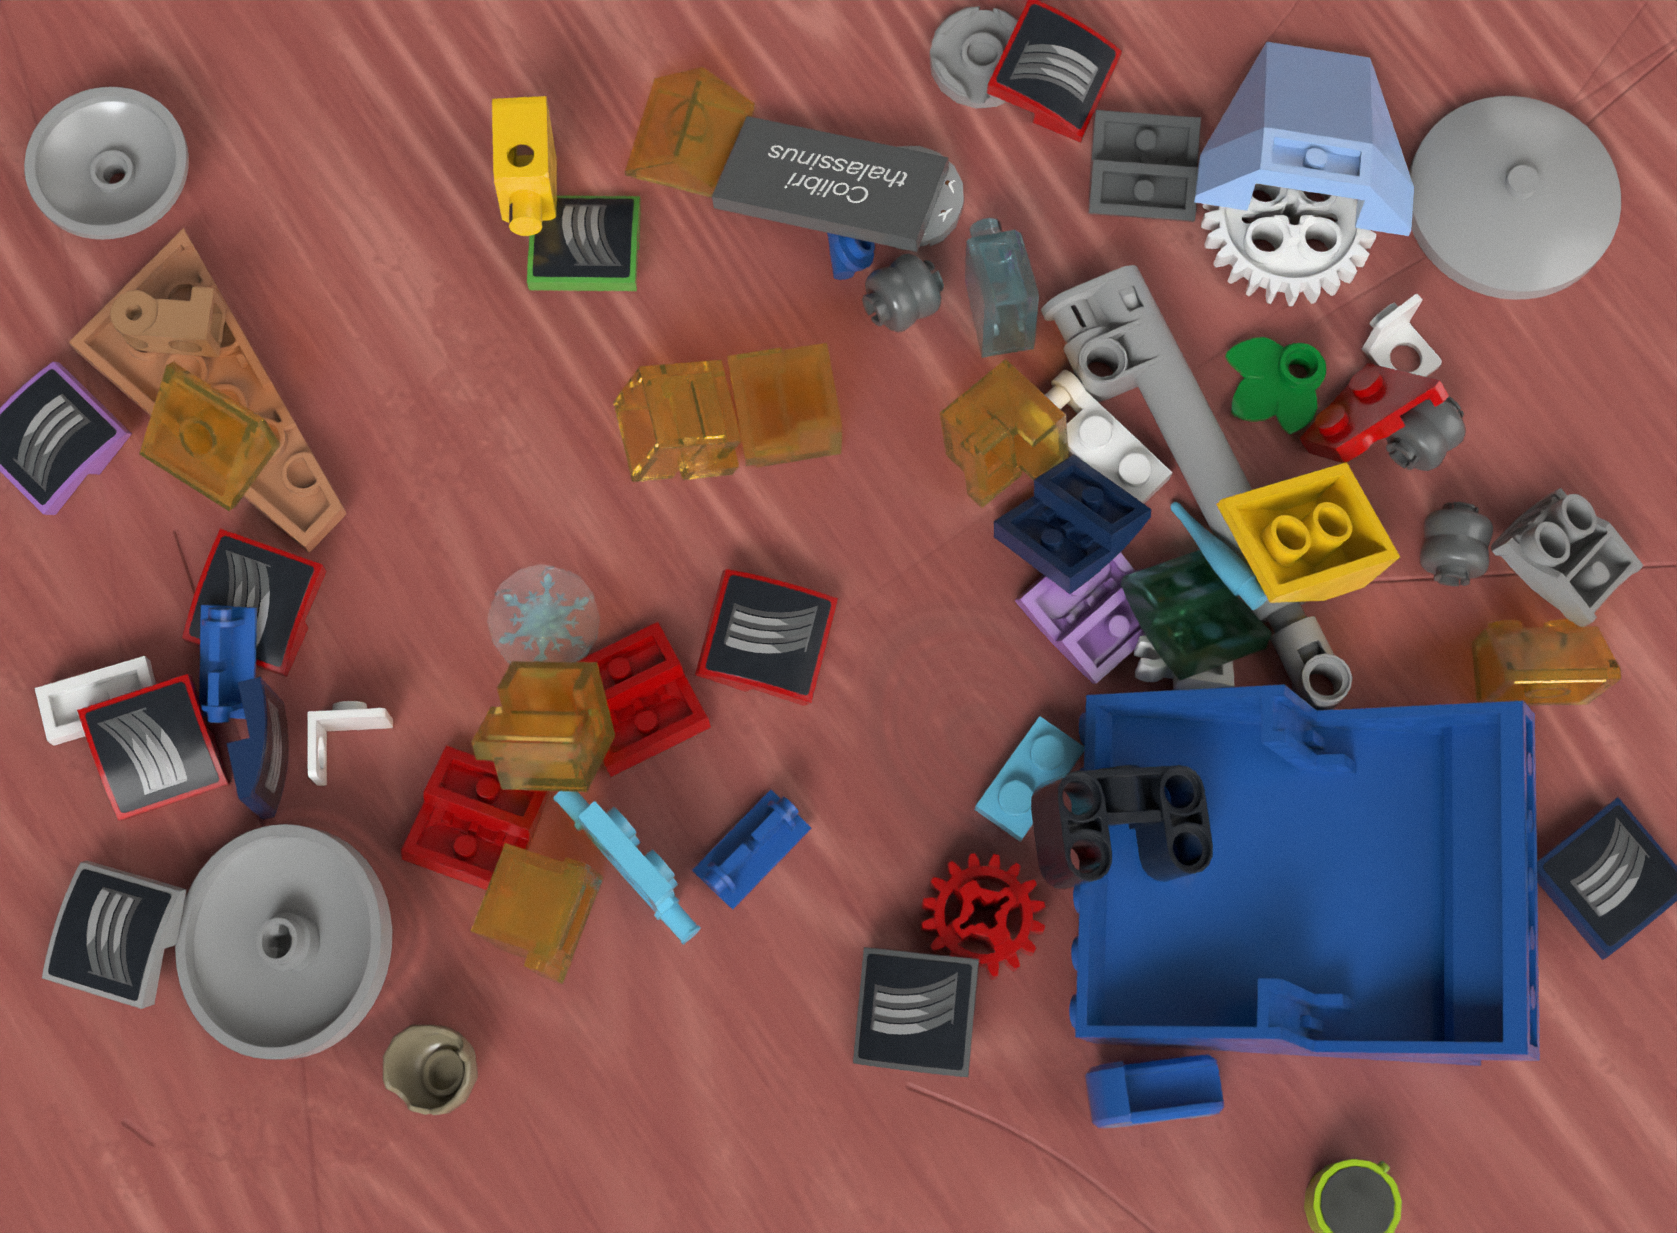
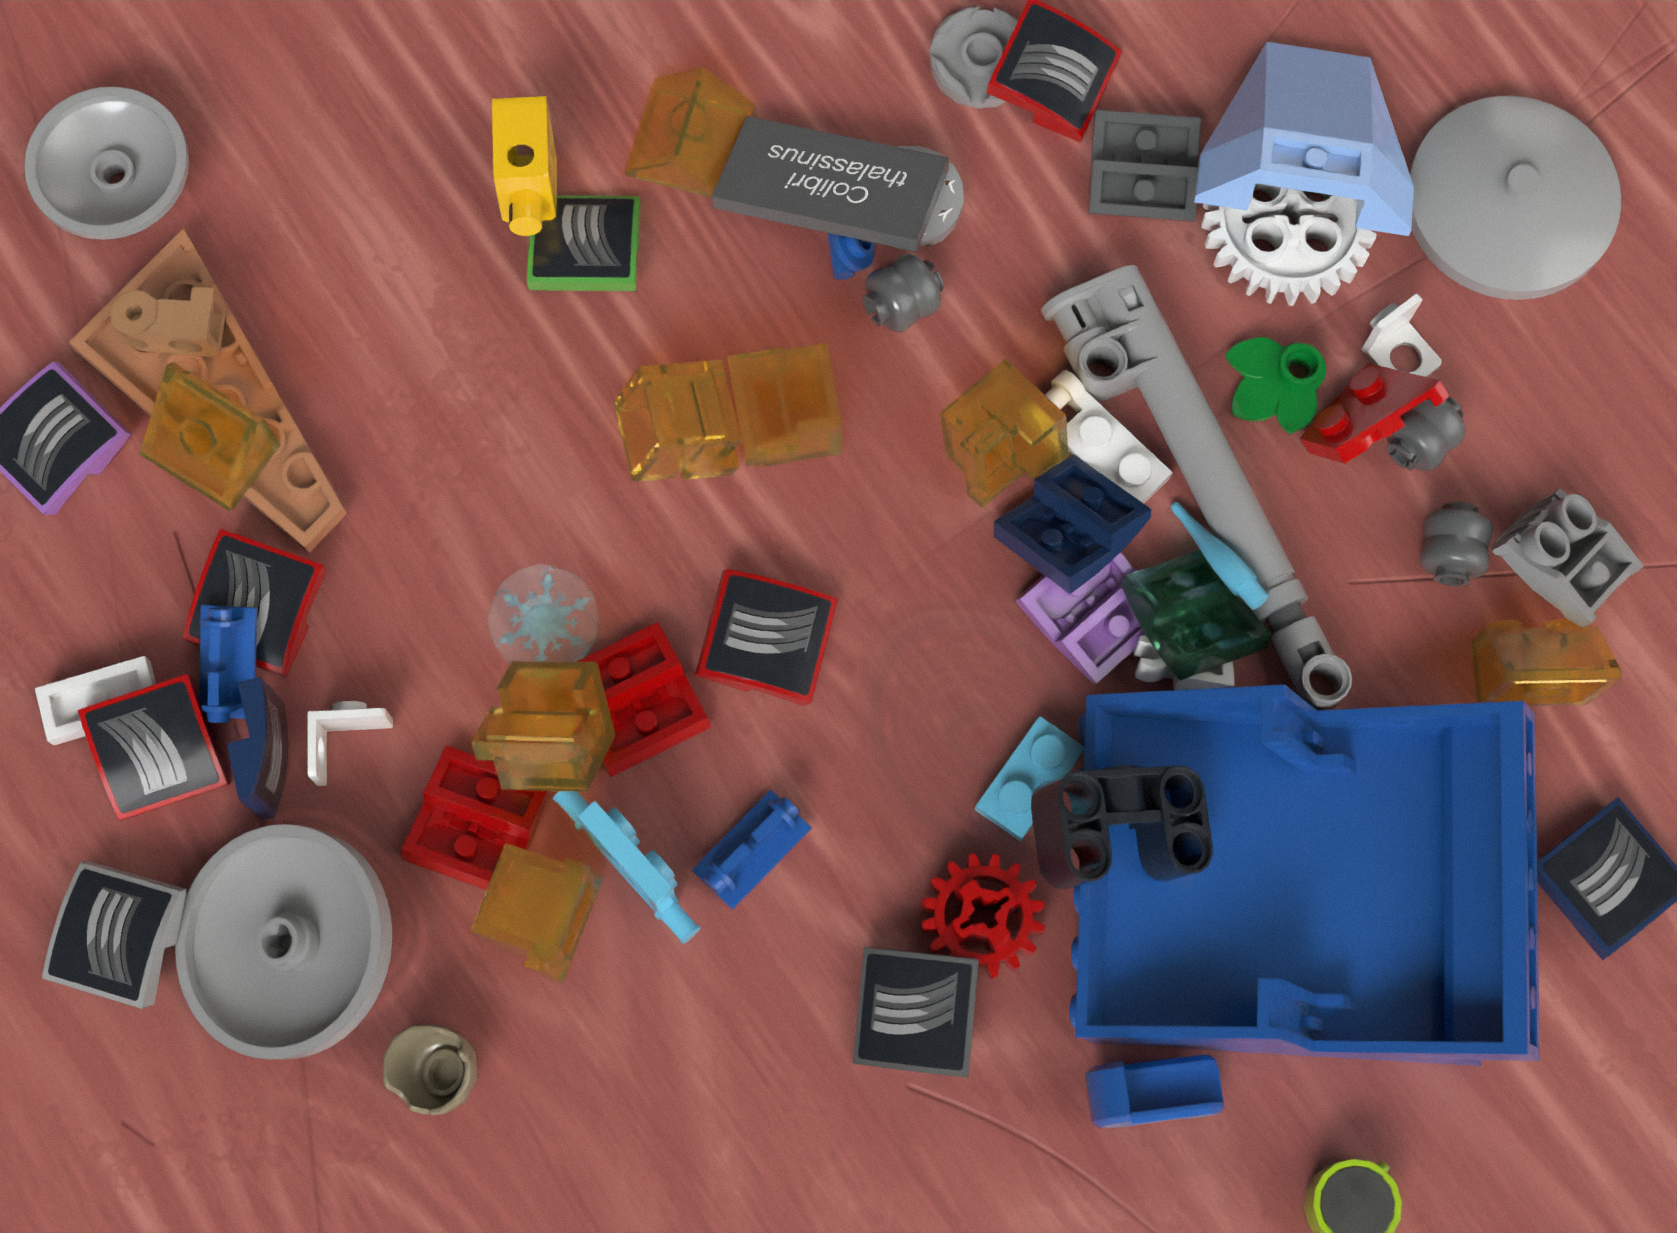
clear light blue torso [965,218,1039,358] -> none
yellow slope [1216,462,1400,603] -> none

